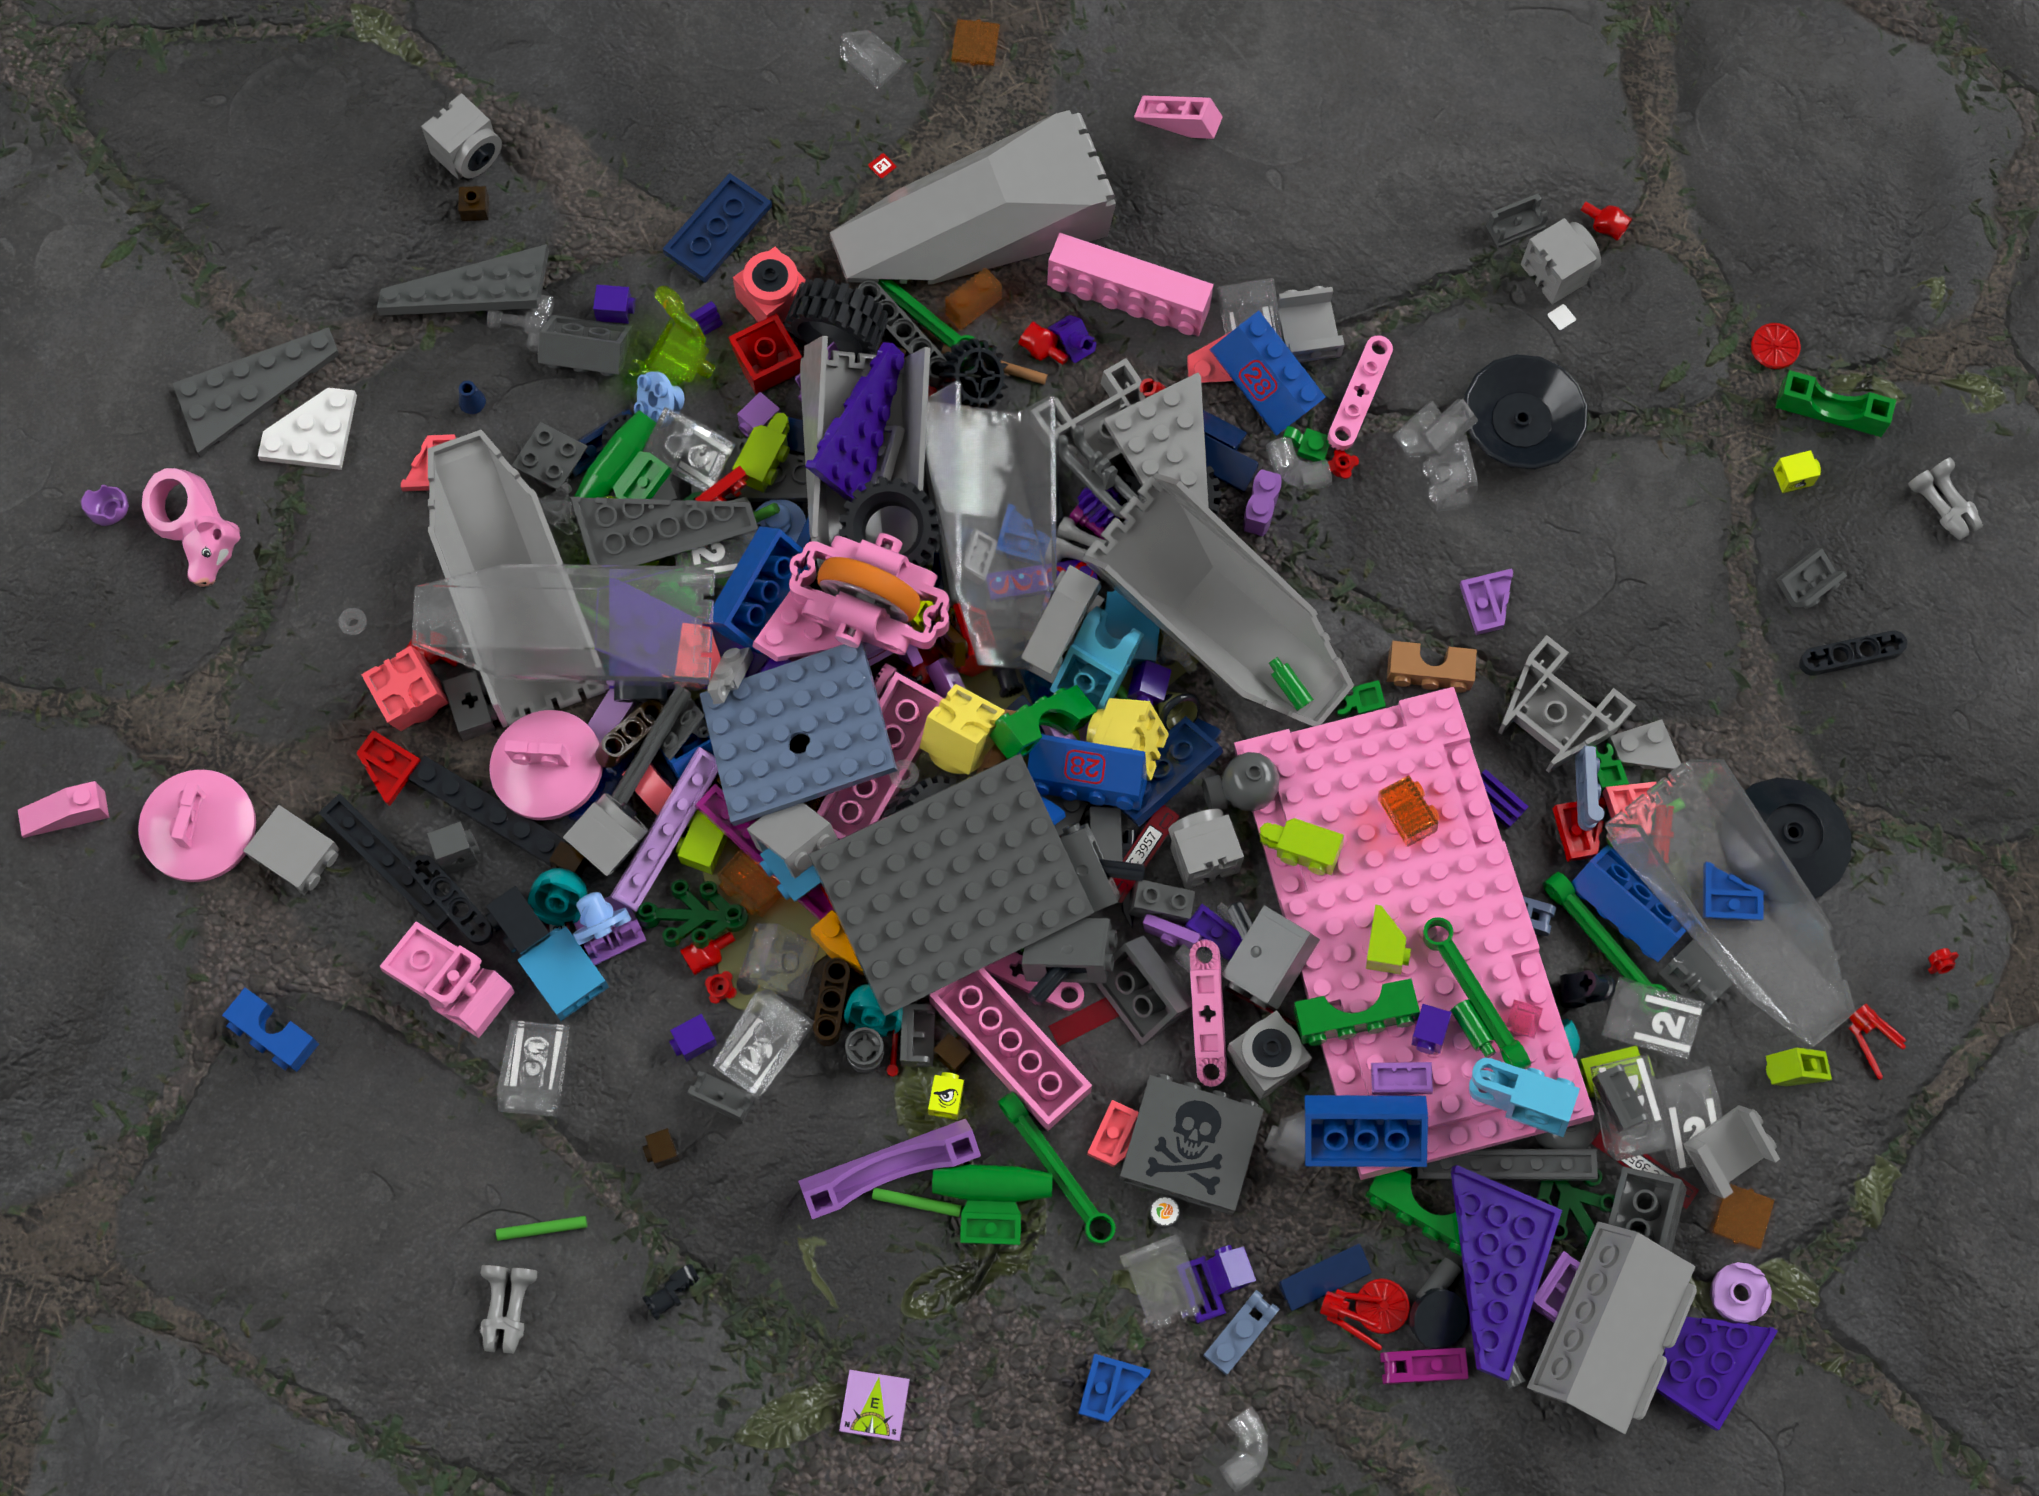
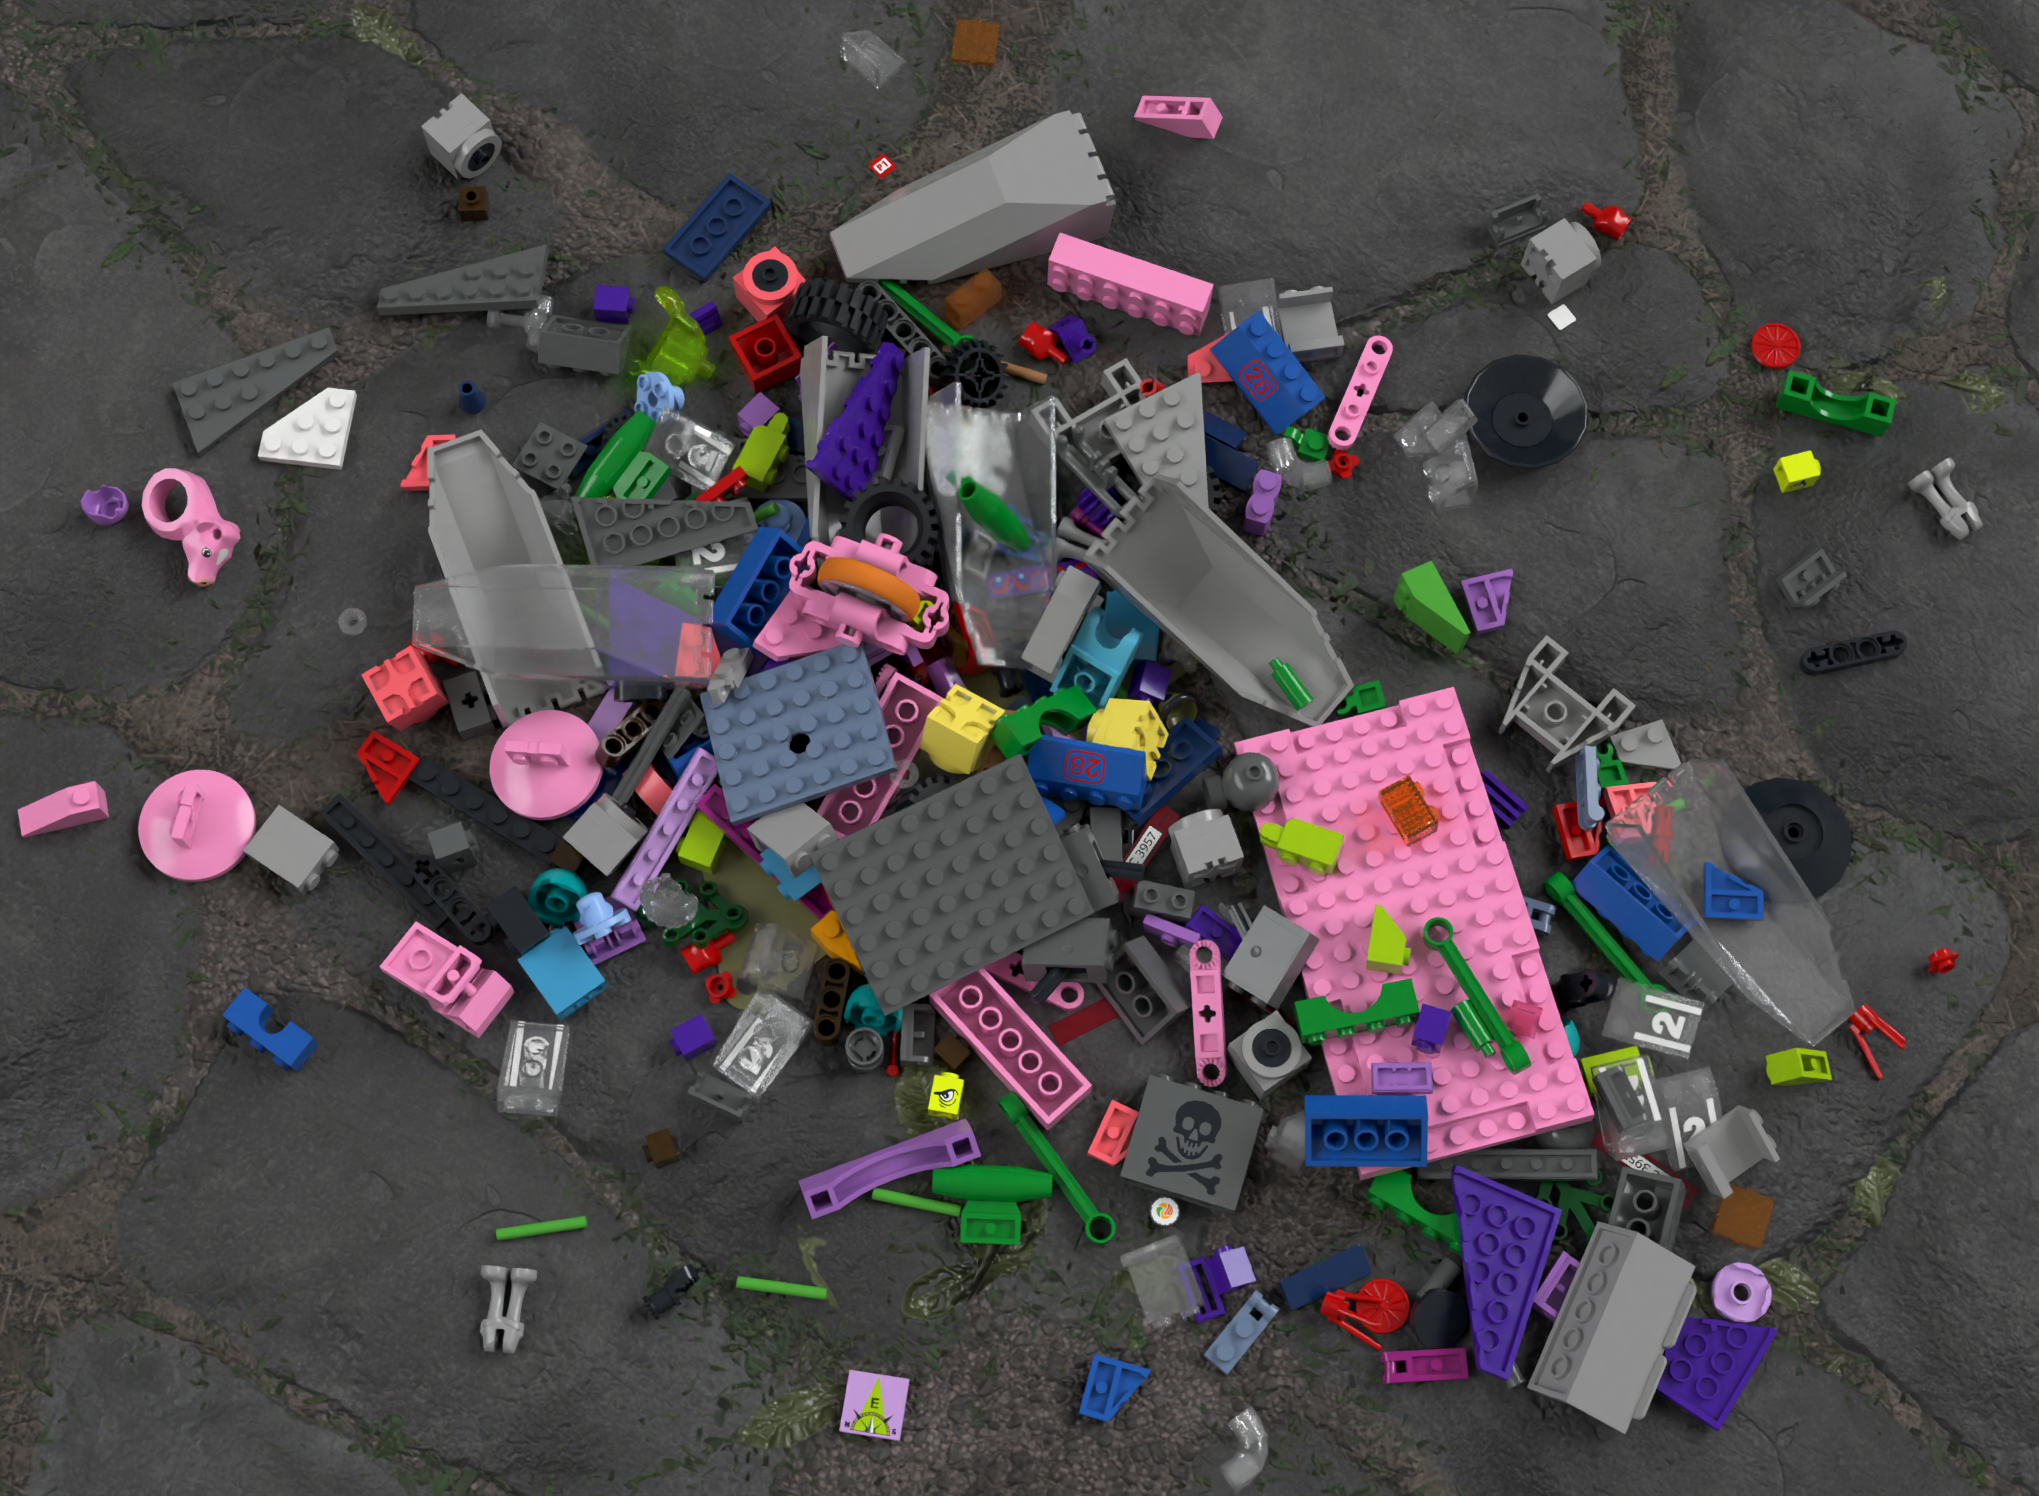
clear orange brick [717,850,782,917] -> none
medium nougat arch [1387,641,1477,693] -> none
medium azure brick [1469,1058,1580,1137] -> none
none -> clear hair [640,873,698,929]
none -> bright green bar [736,1276,827,1300]
none -> green plate [948,470,1031,553]
none -> bright green slope [1393,561,1471,654]

